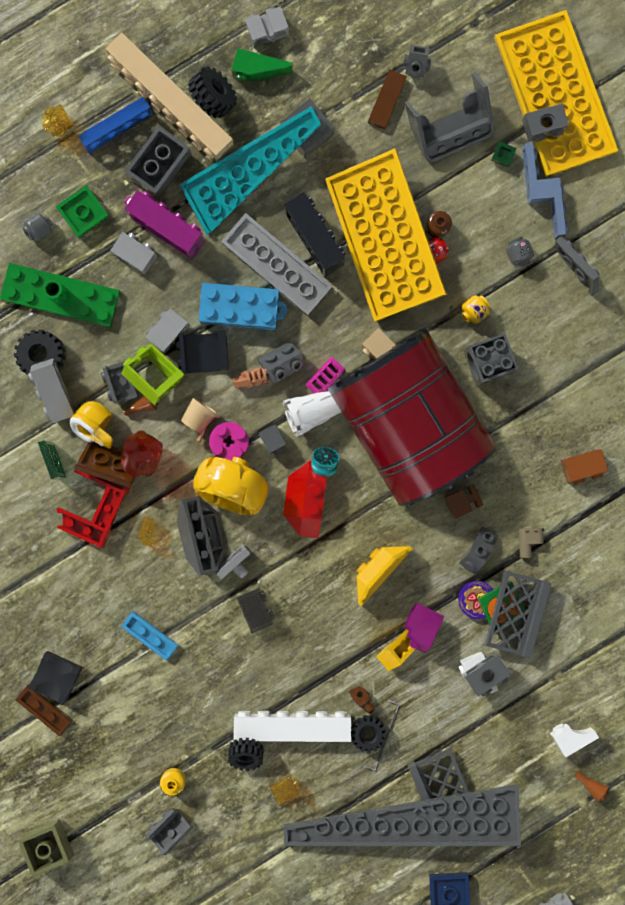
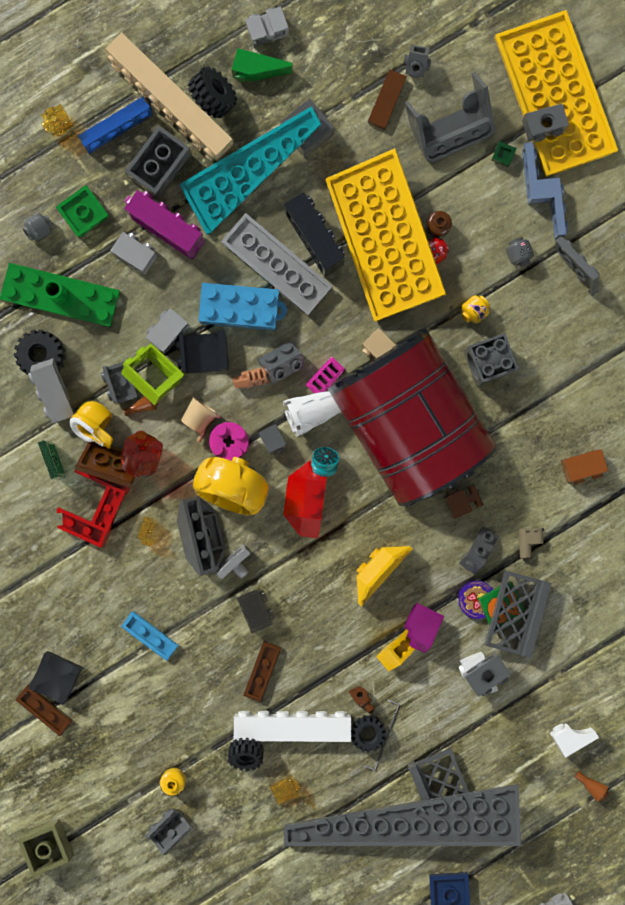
none -> reddish brown tile [243,641,282,702]

